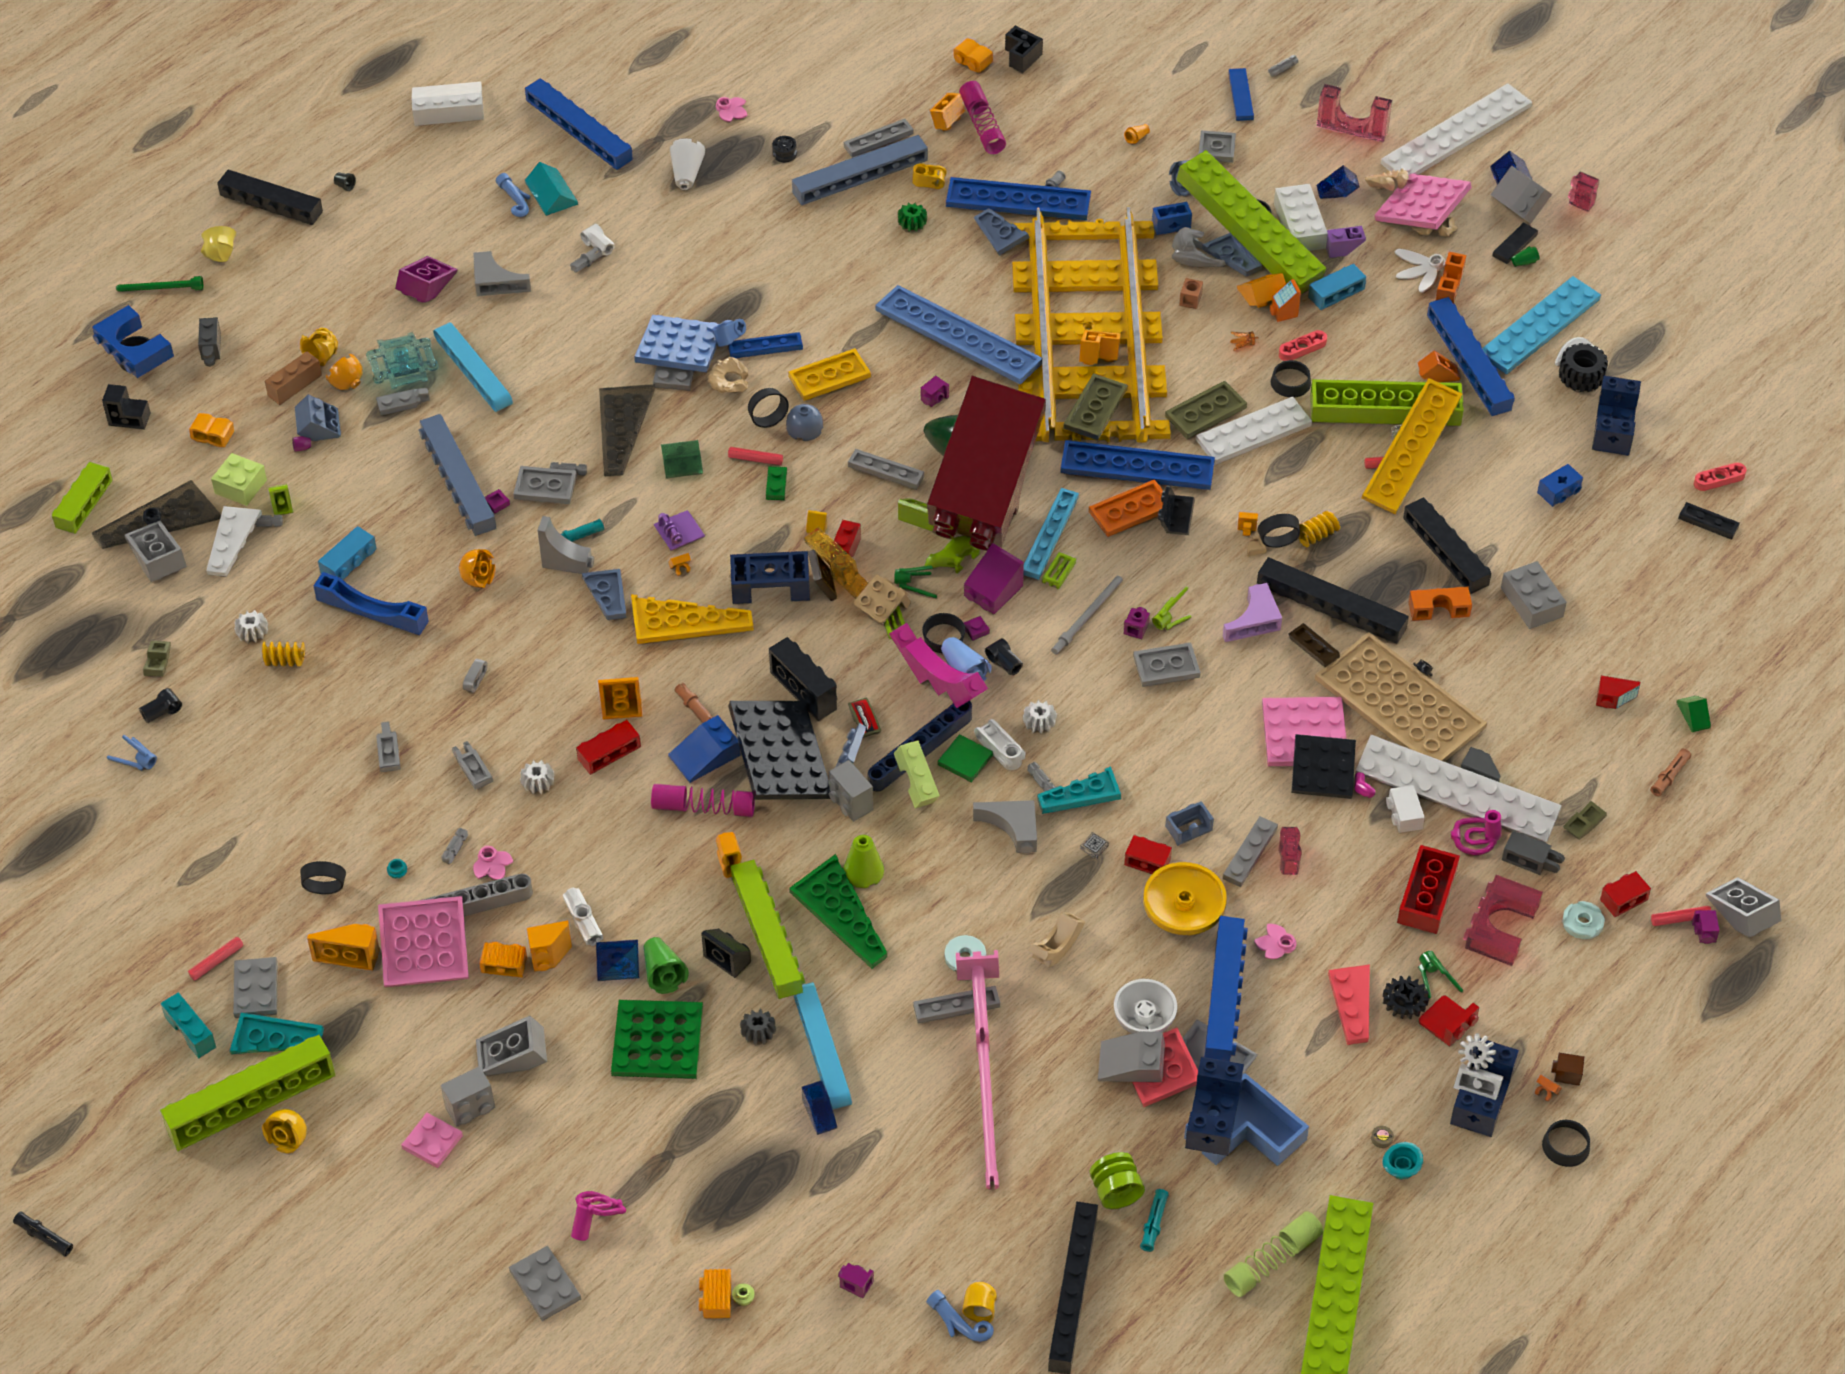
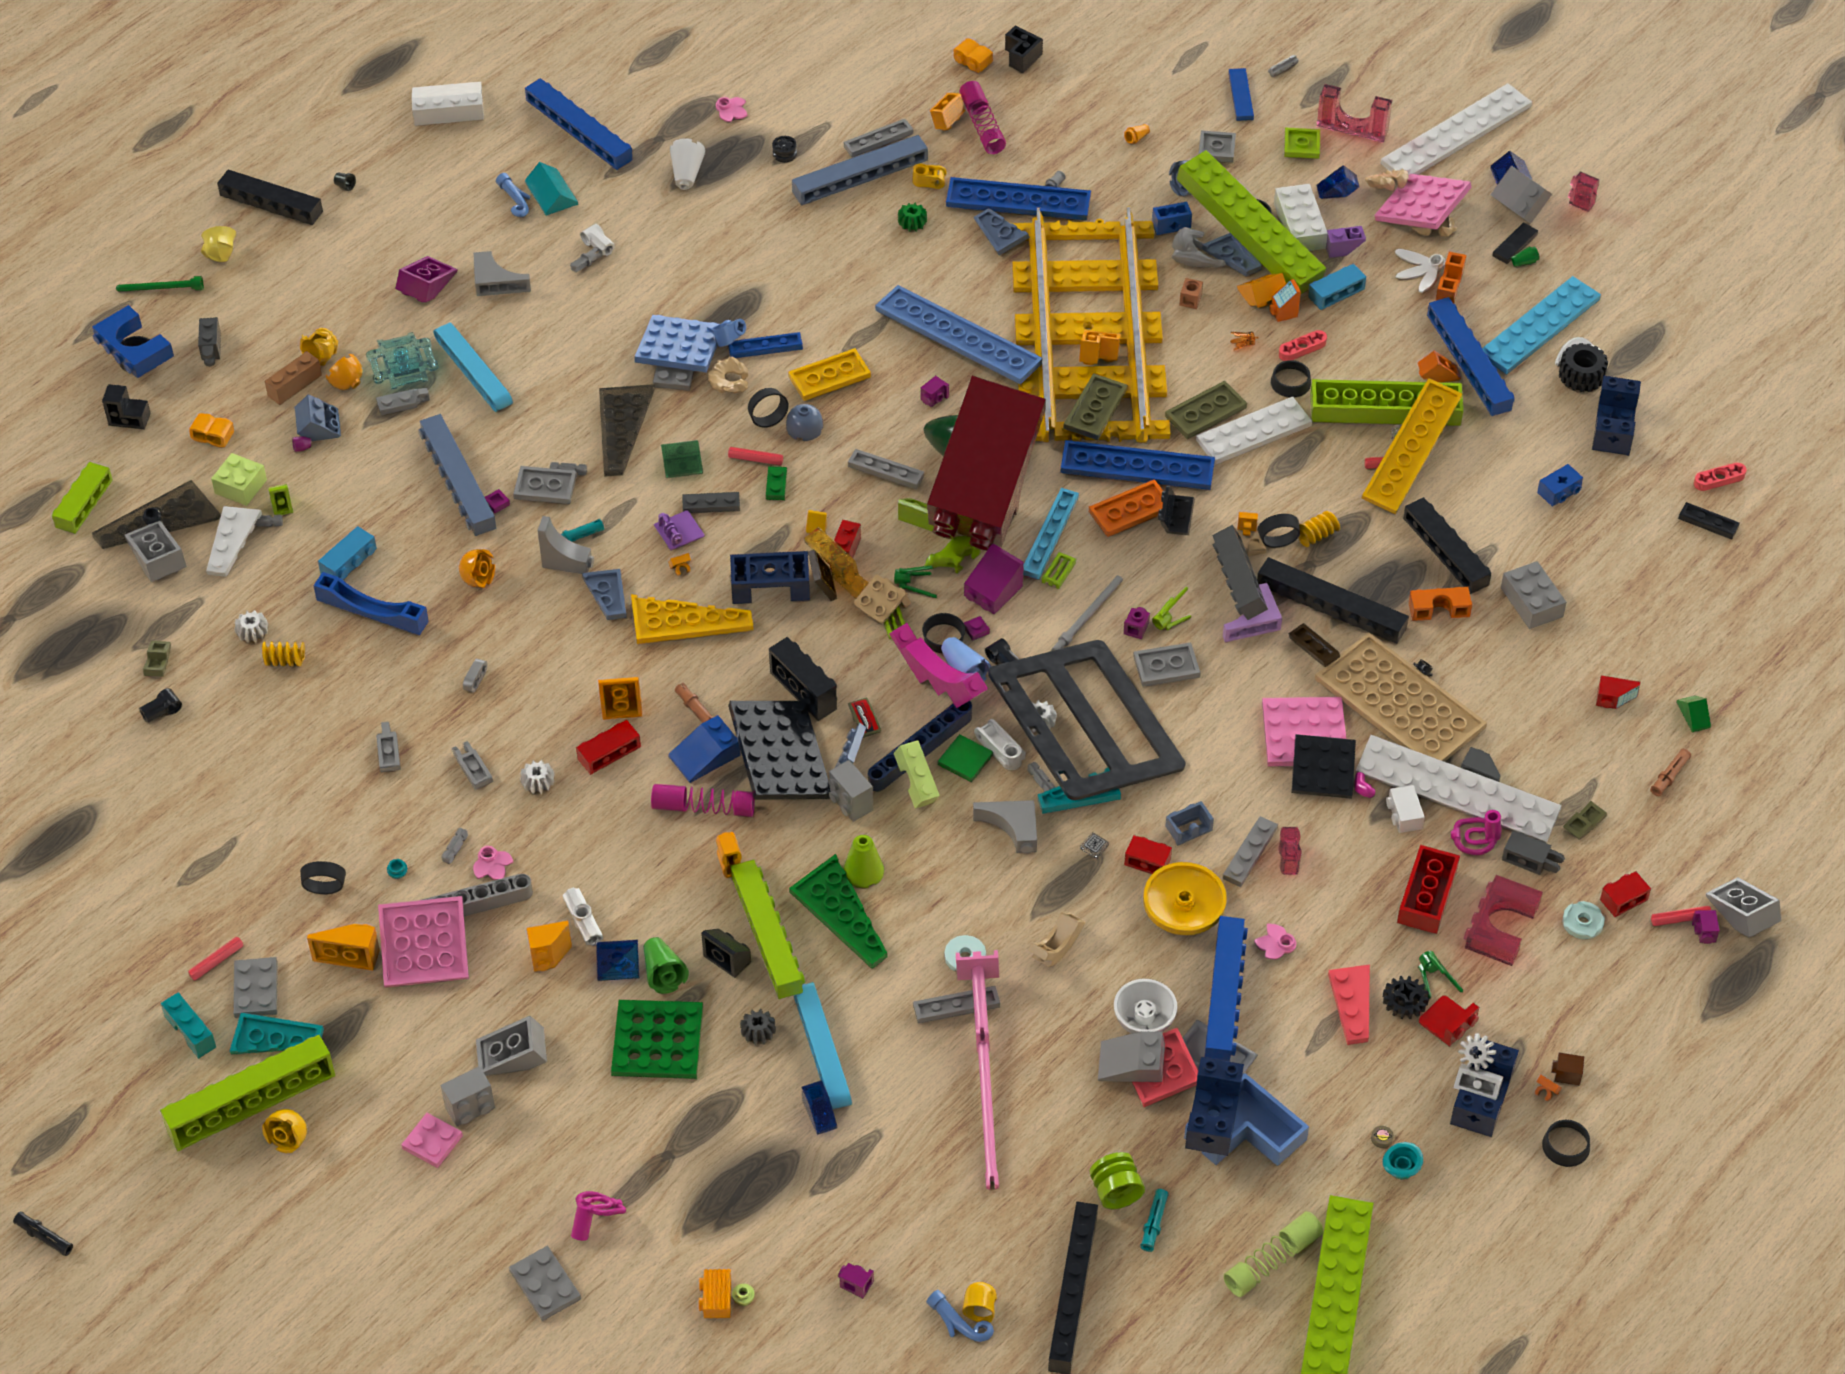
medium blue plant [107,735,157,771] -> none
light orange brick [479,942,527,978] -> none
none -> dark grey plate [682,492,740,513]
none -> black door [988,640,1186,800]
none -> dark grey brick [1212,524,1268,620]
none -> lime plate [1284,127,1320,159]

